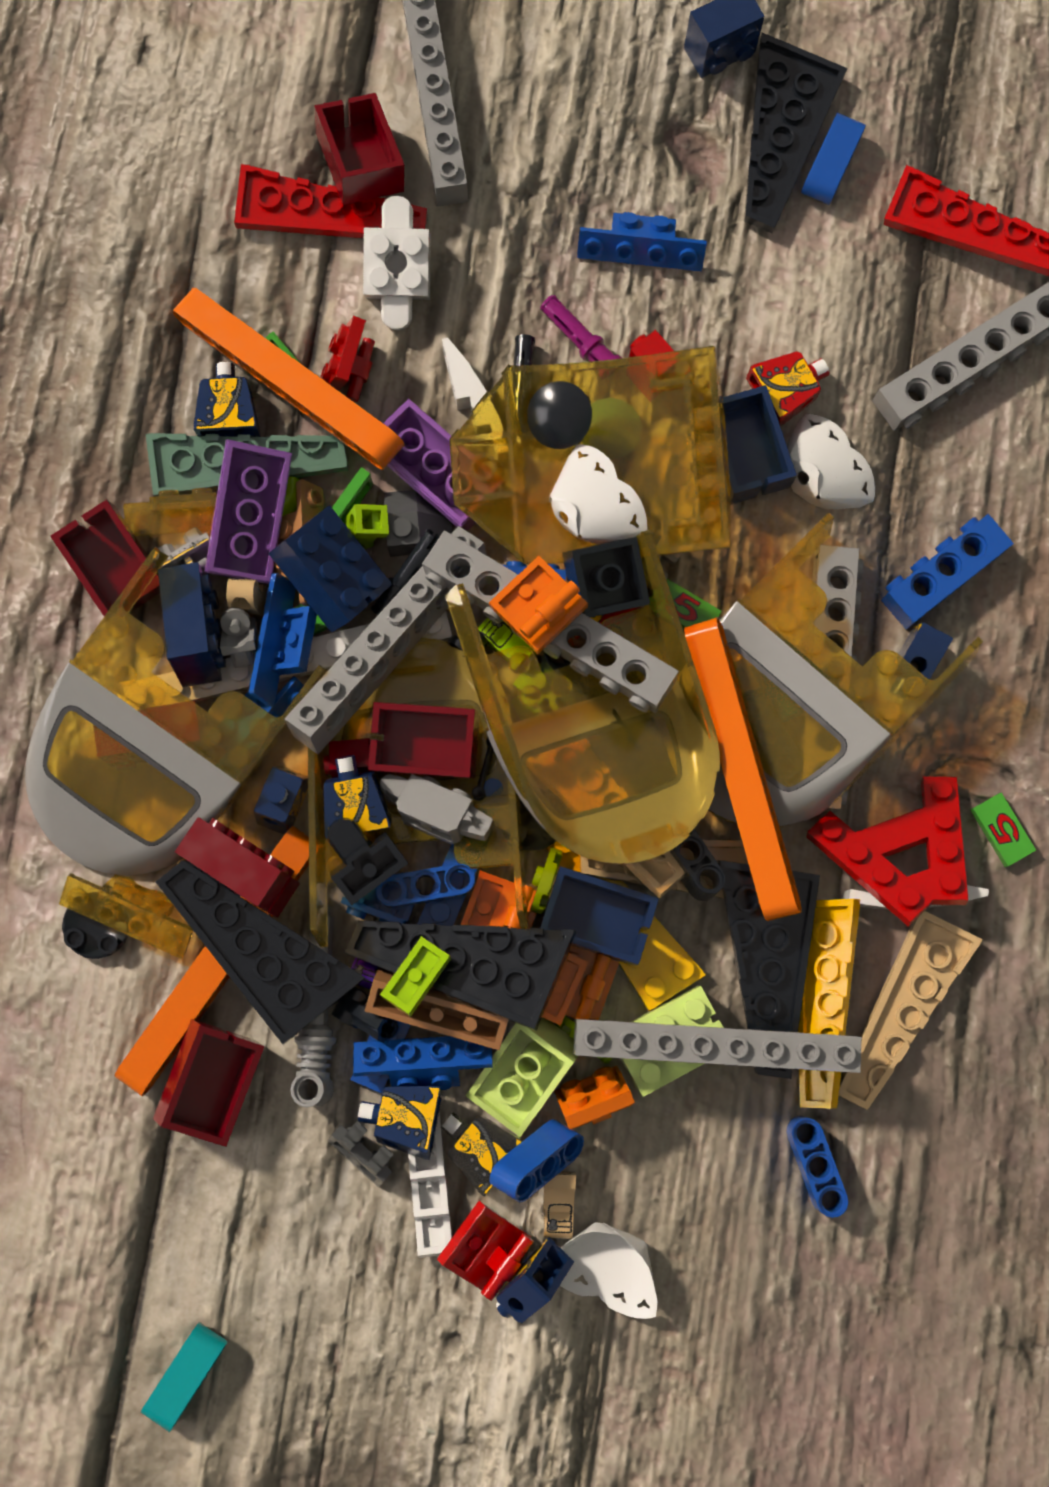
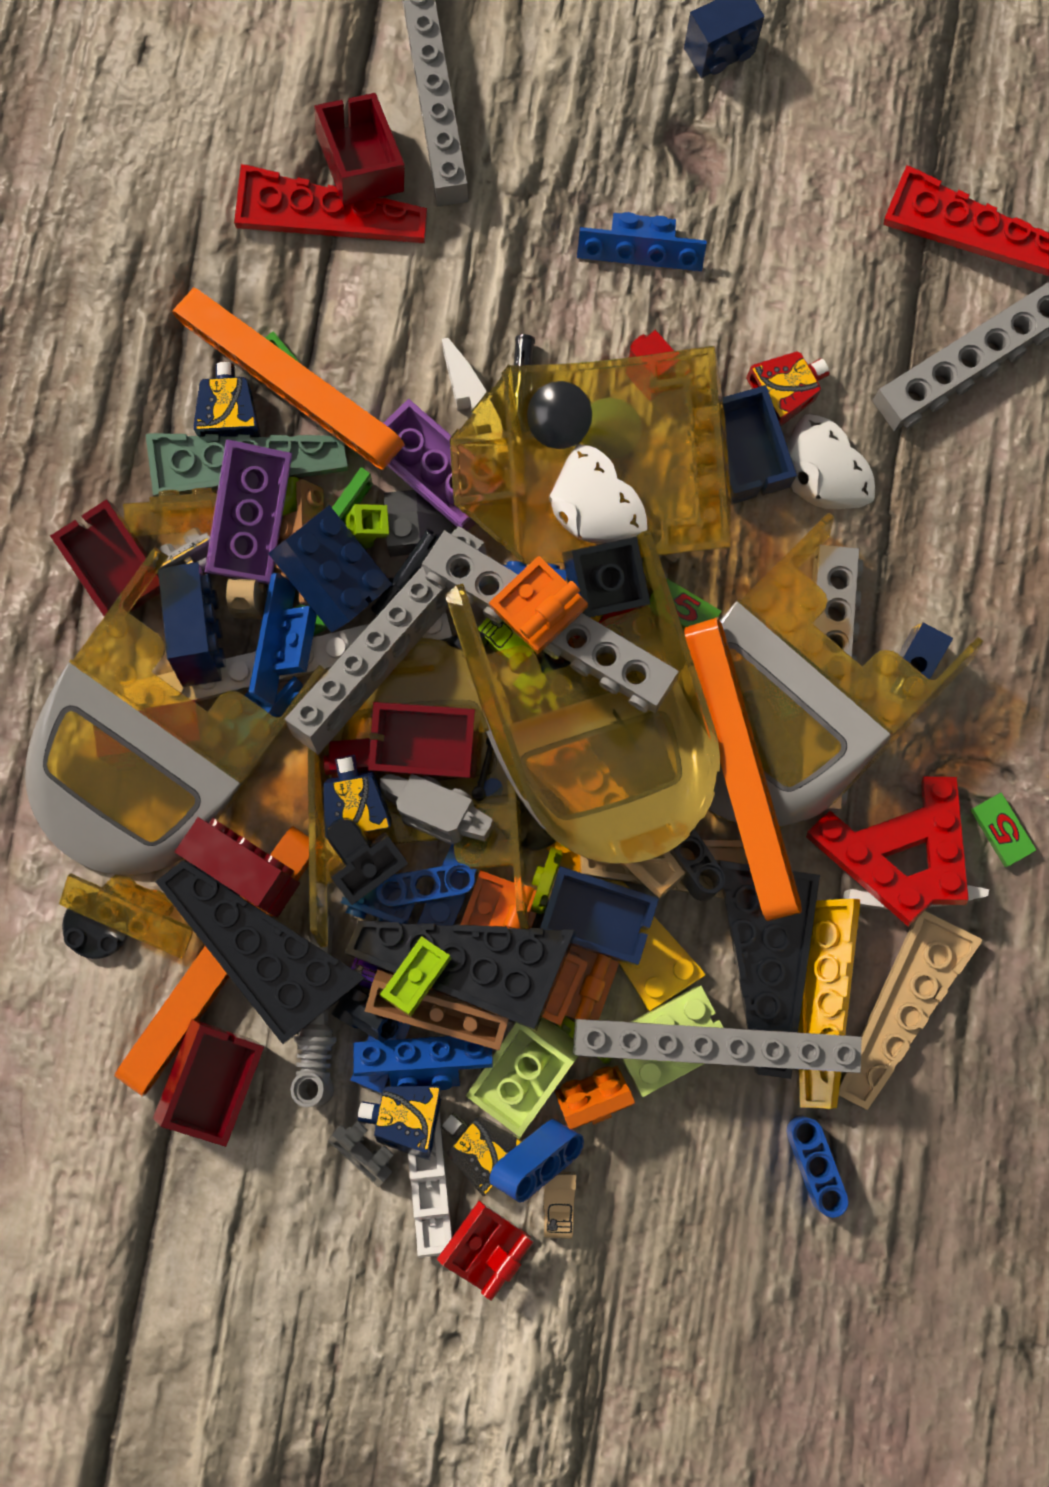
teal beam [140,1322,228,1433] -> none
light grey hips [220,608,257,668] -> none
dark blue torso [254,766,313,835] -> none
red plate [320,316,375,402] -> none
white brick [363,196,431,331] -> none
dark blue torso [496,1237,574,1323] -> none
magenta pin [540,295,623,379] -> none
white piece [560,1222,658,1319] -> none
black wing [744,32,847,234] -> none
blue beam [801,112,866,205] -> none
blue brick [881,514,1014,630] -> none

